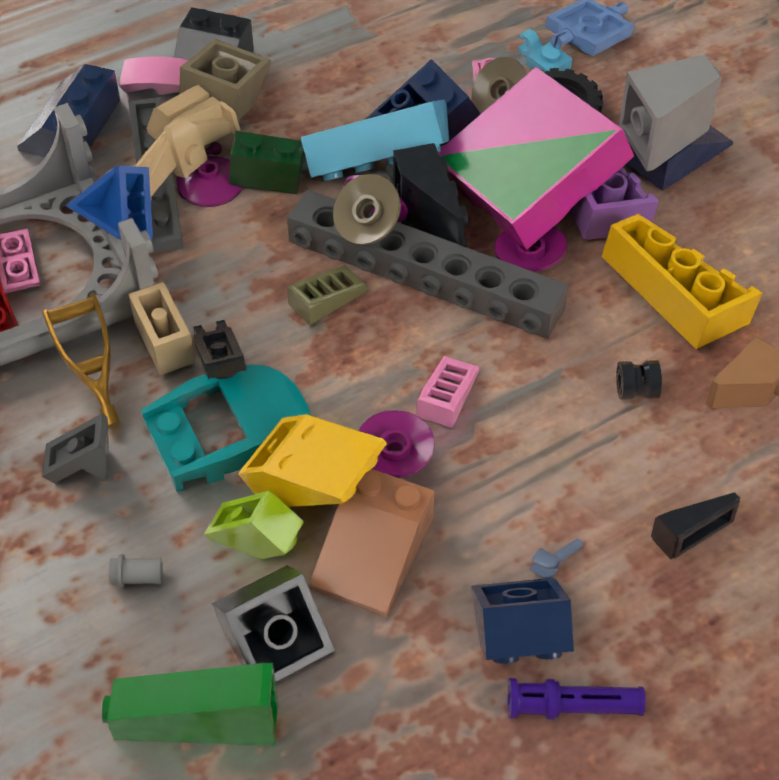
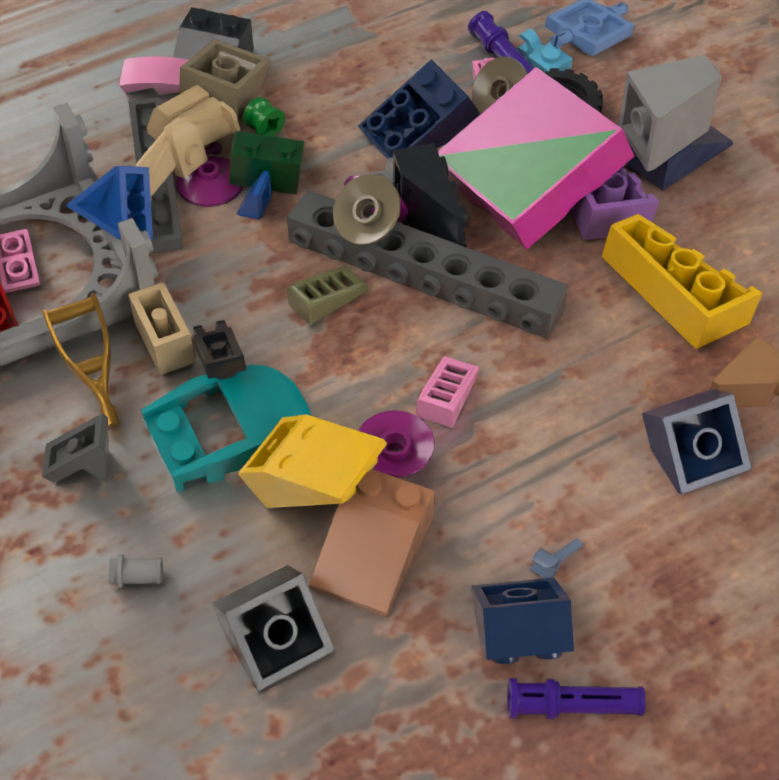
dark blue slope [17,64,120,157] -> none
green slope [102,663,278,746] -> none
lime slope [204,490,304,559] -> none
medium azure slope [301,100,449,182] -> none
magenta dish [495,227,567,272] -> none
black wheel [616,360,662,400] -> none
black slope [651,492,740,559] -> none
none -> blue slope [237,171,272,220]
none -> green wheel [243,97,285,137]
none -> dark purple pin [468,11,534,74]
none -> dark blue slope [642,389,752,494]

